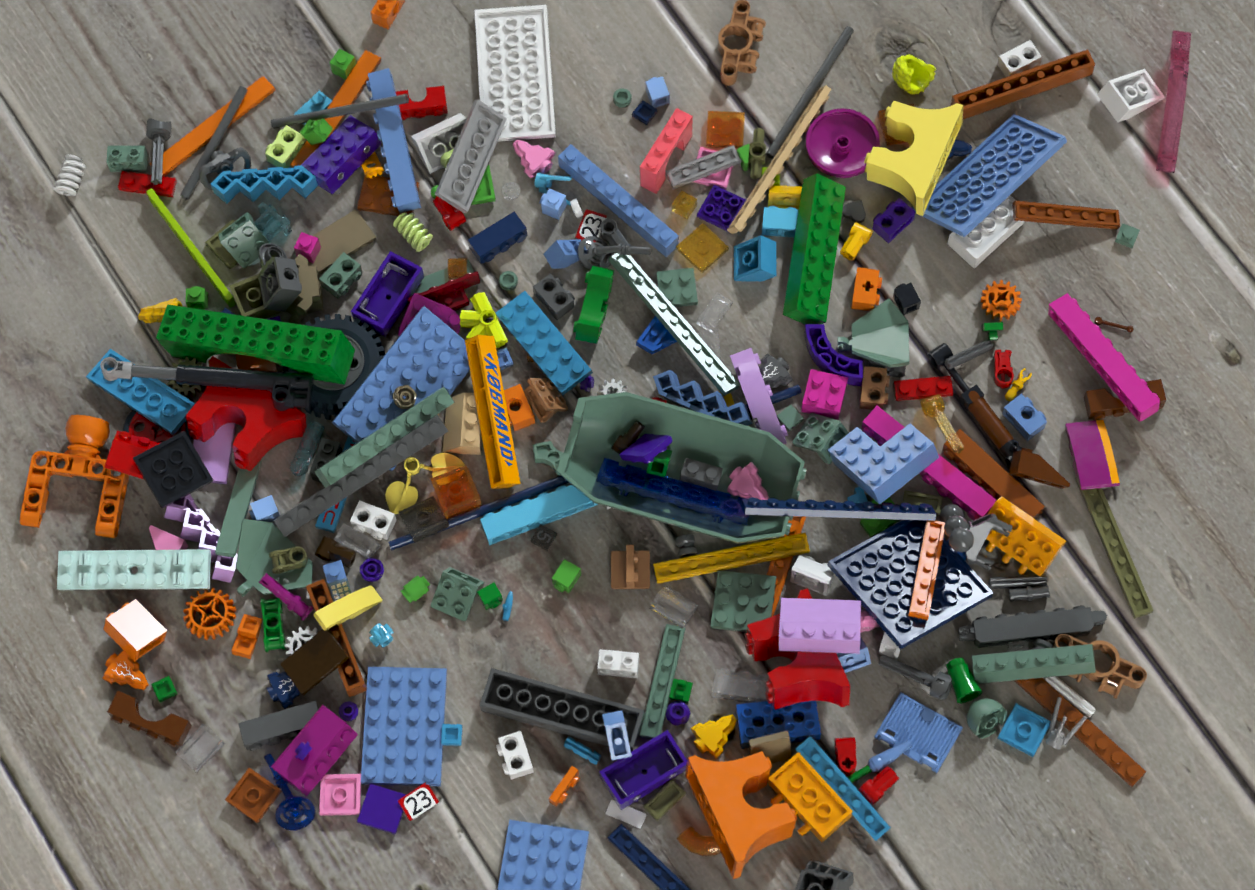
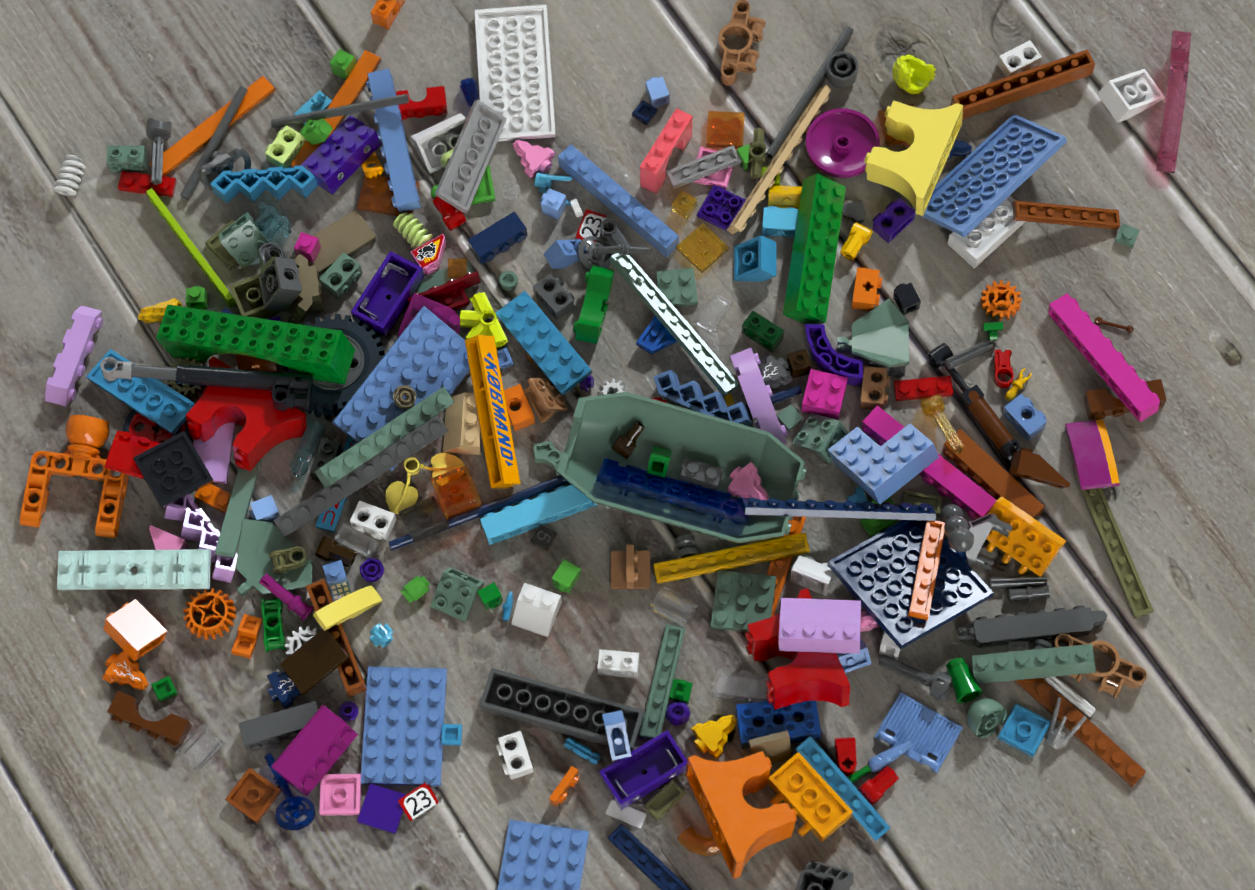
dark purple plate [294,741,312,760] -> none
sand green tile [613,88,632,108] -> none
dark purple tile [619,434,673,464] -> none
none -> lavender brick [45,306,103,406]
none -> orange plate [194,484,231,514]
none -> slope [411,234,446,276]
none -> clear blue cone [460,78,478,106]
none -> white slope [511,583,562,638]
none -> dark green brick [742,311,784,353]
none -> dark brown brick [787,349,812,379]
none -> dark grey piece [826,52,858,88]

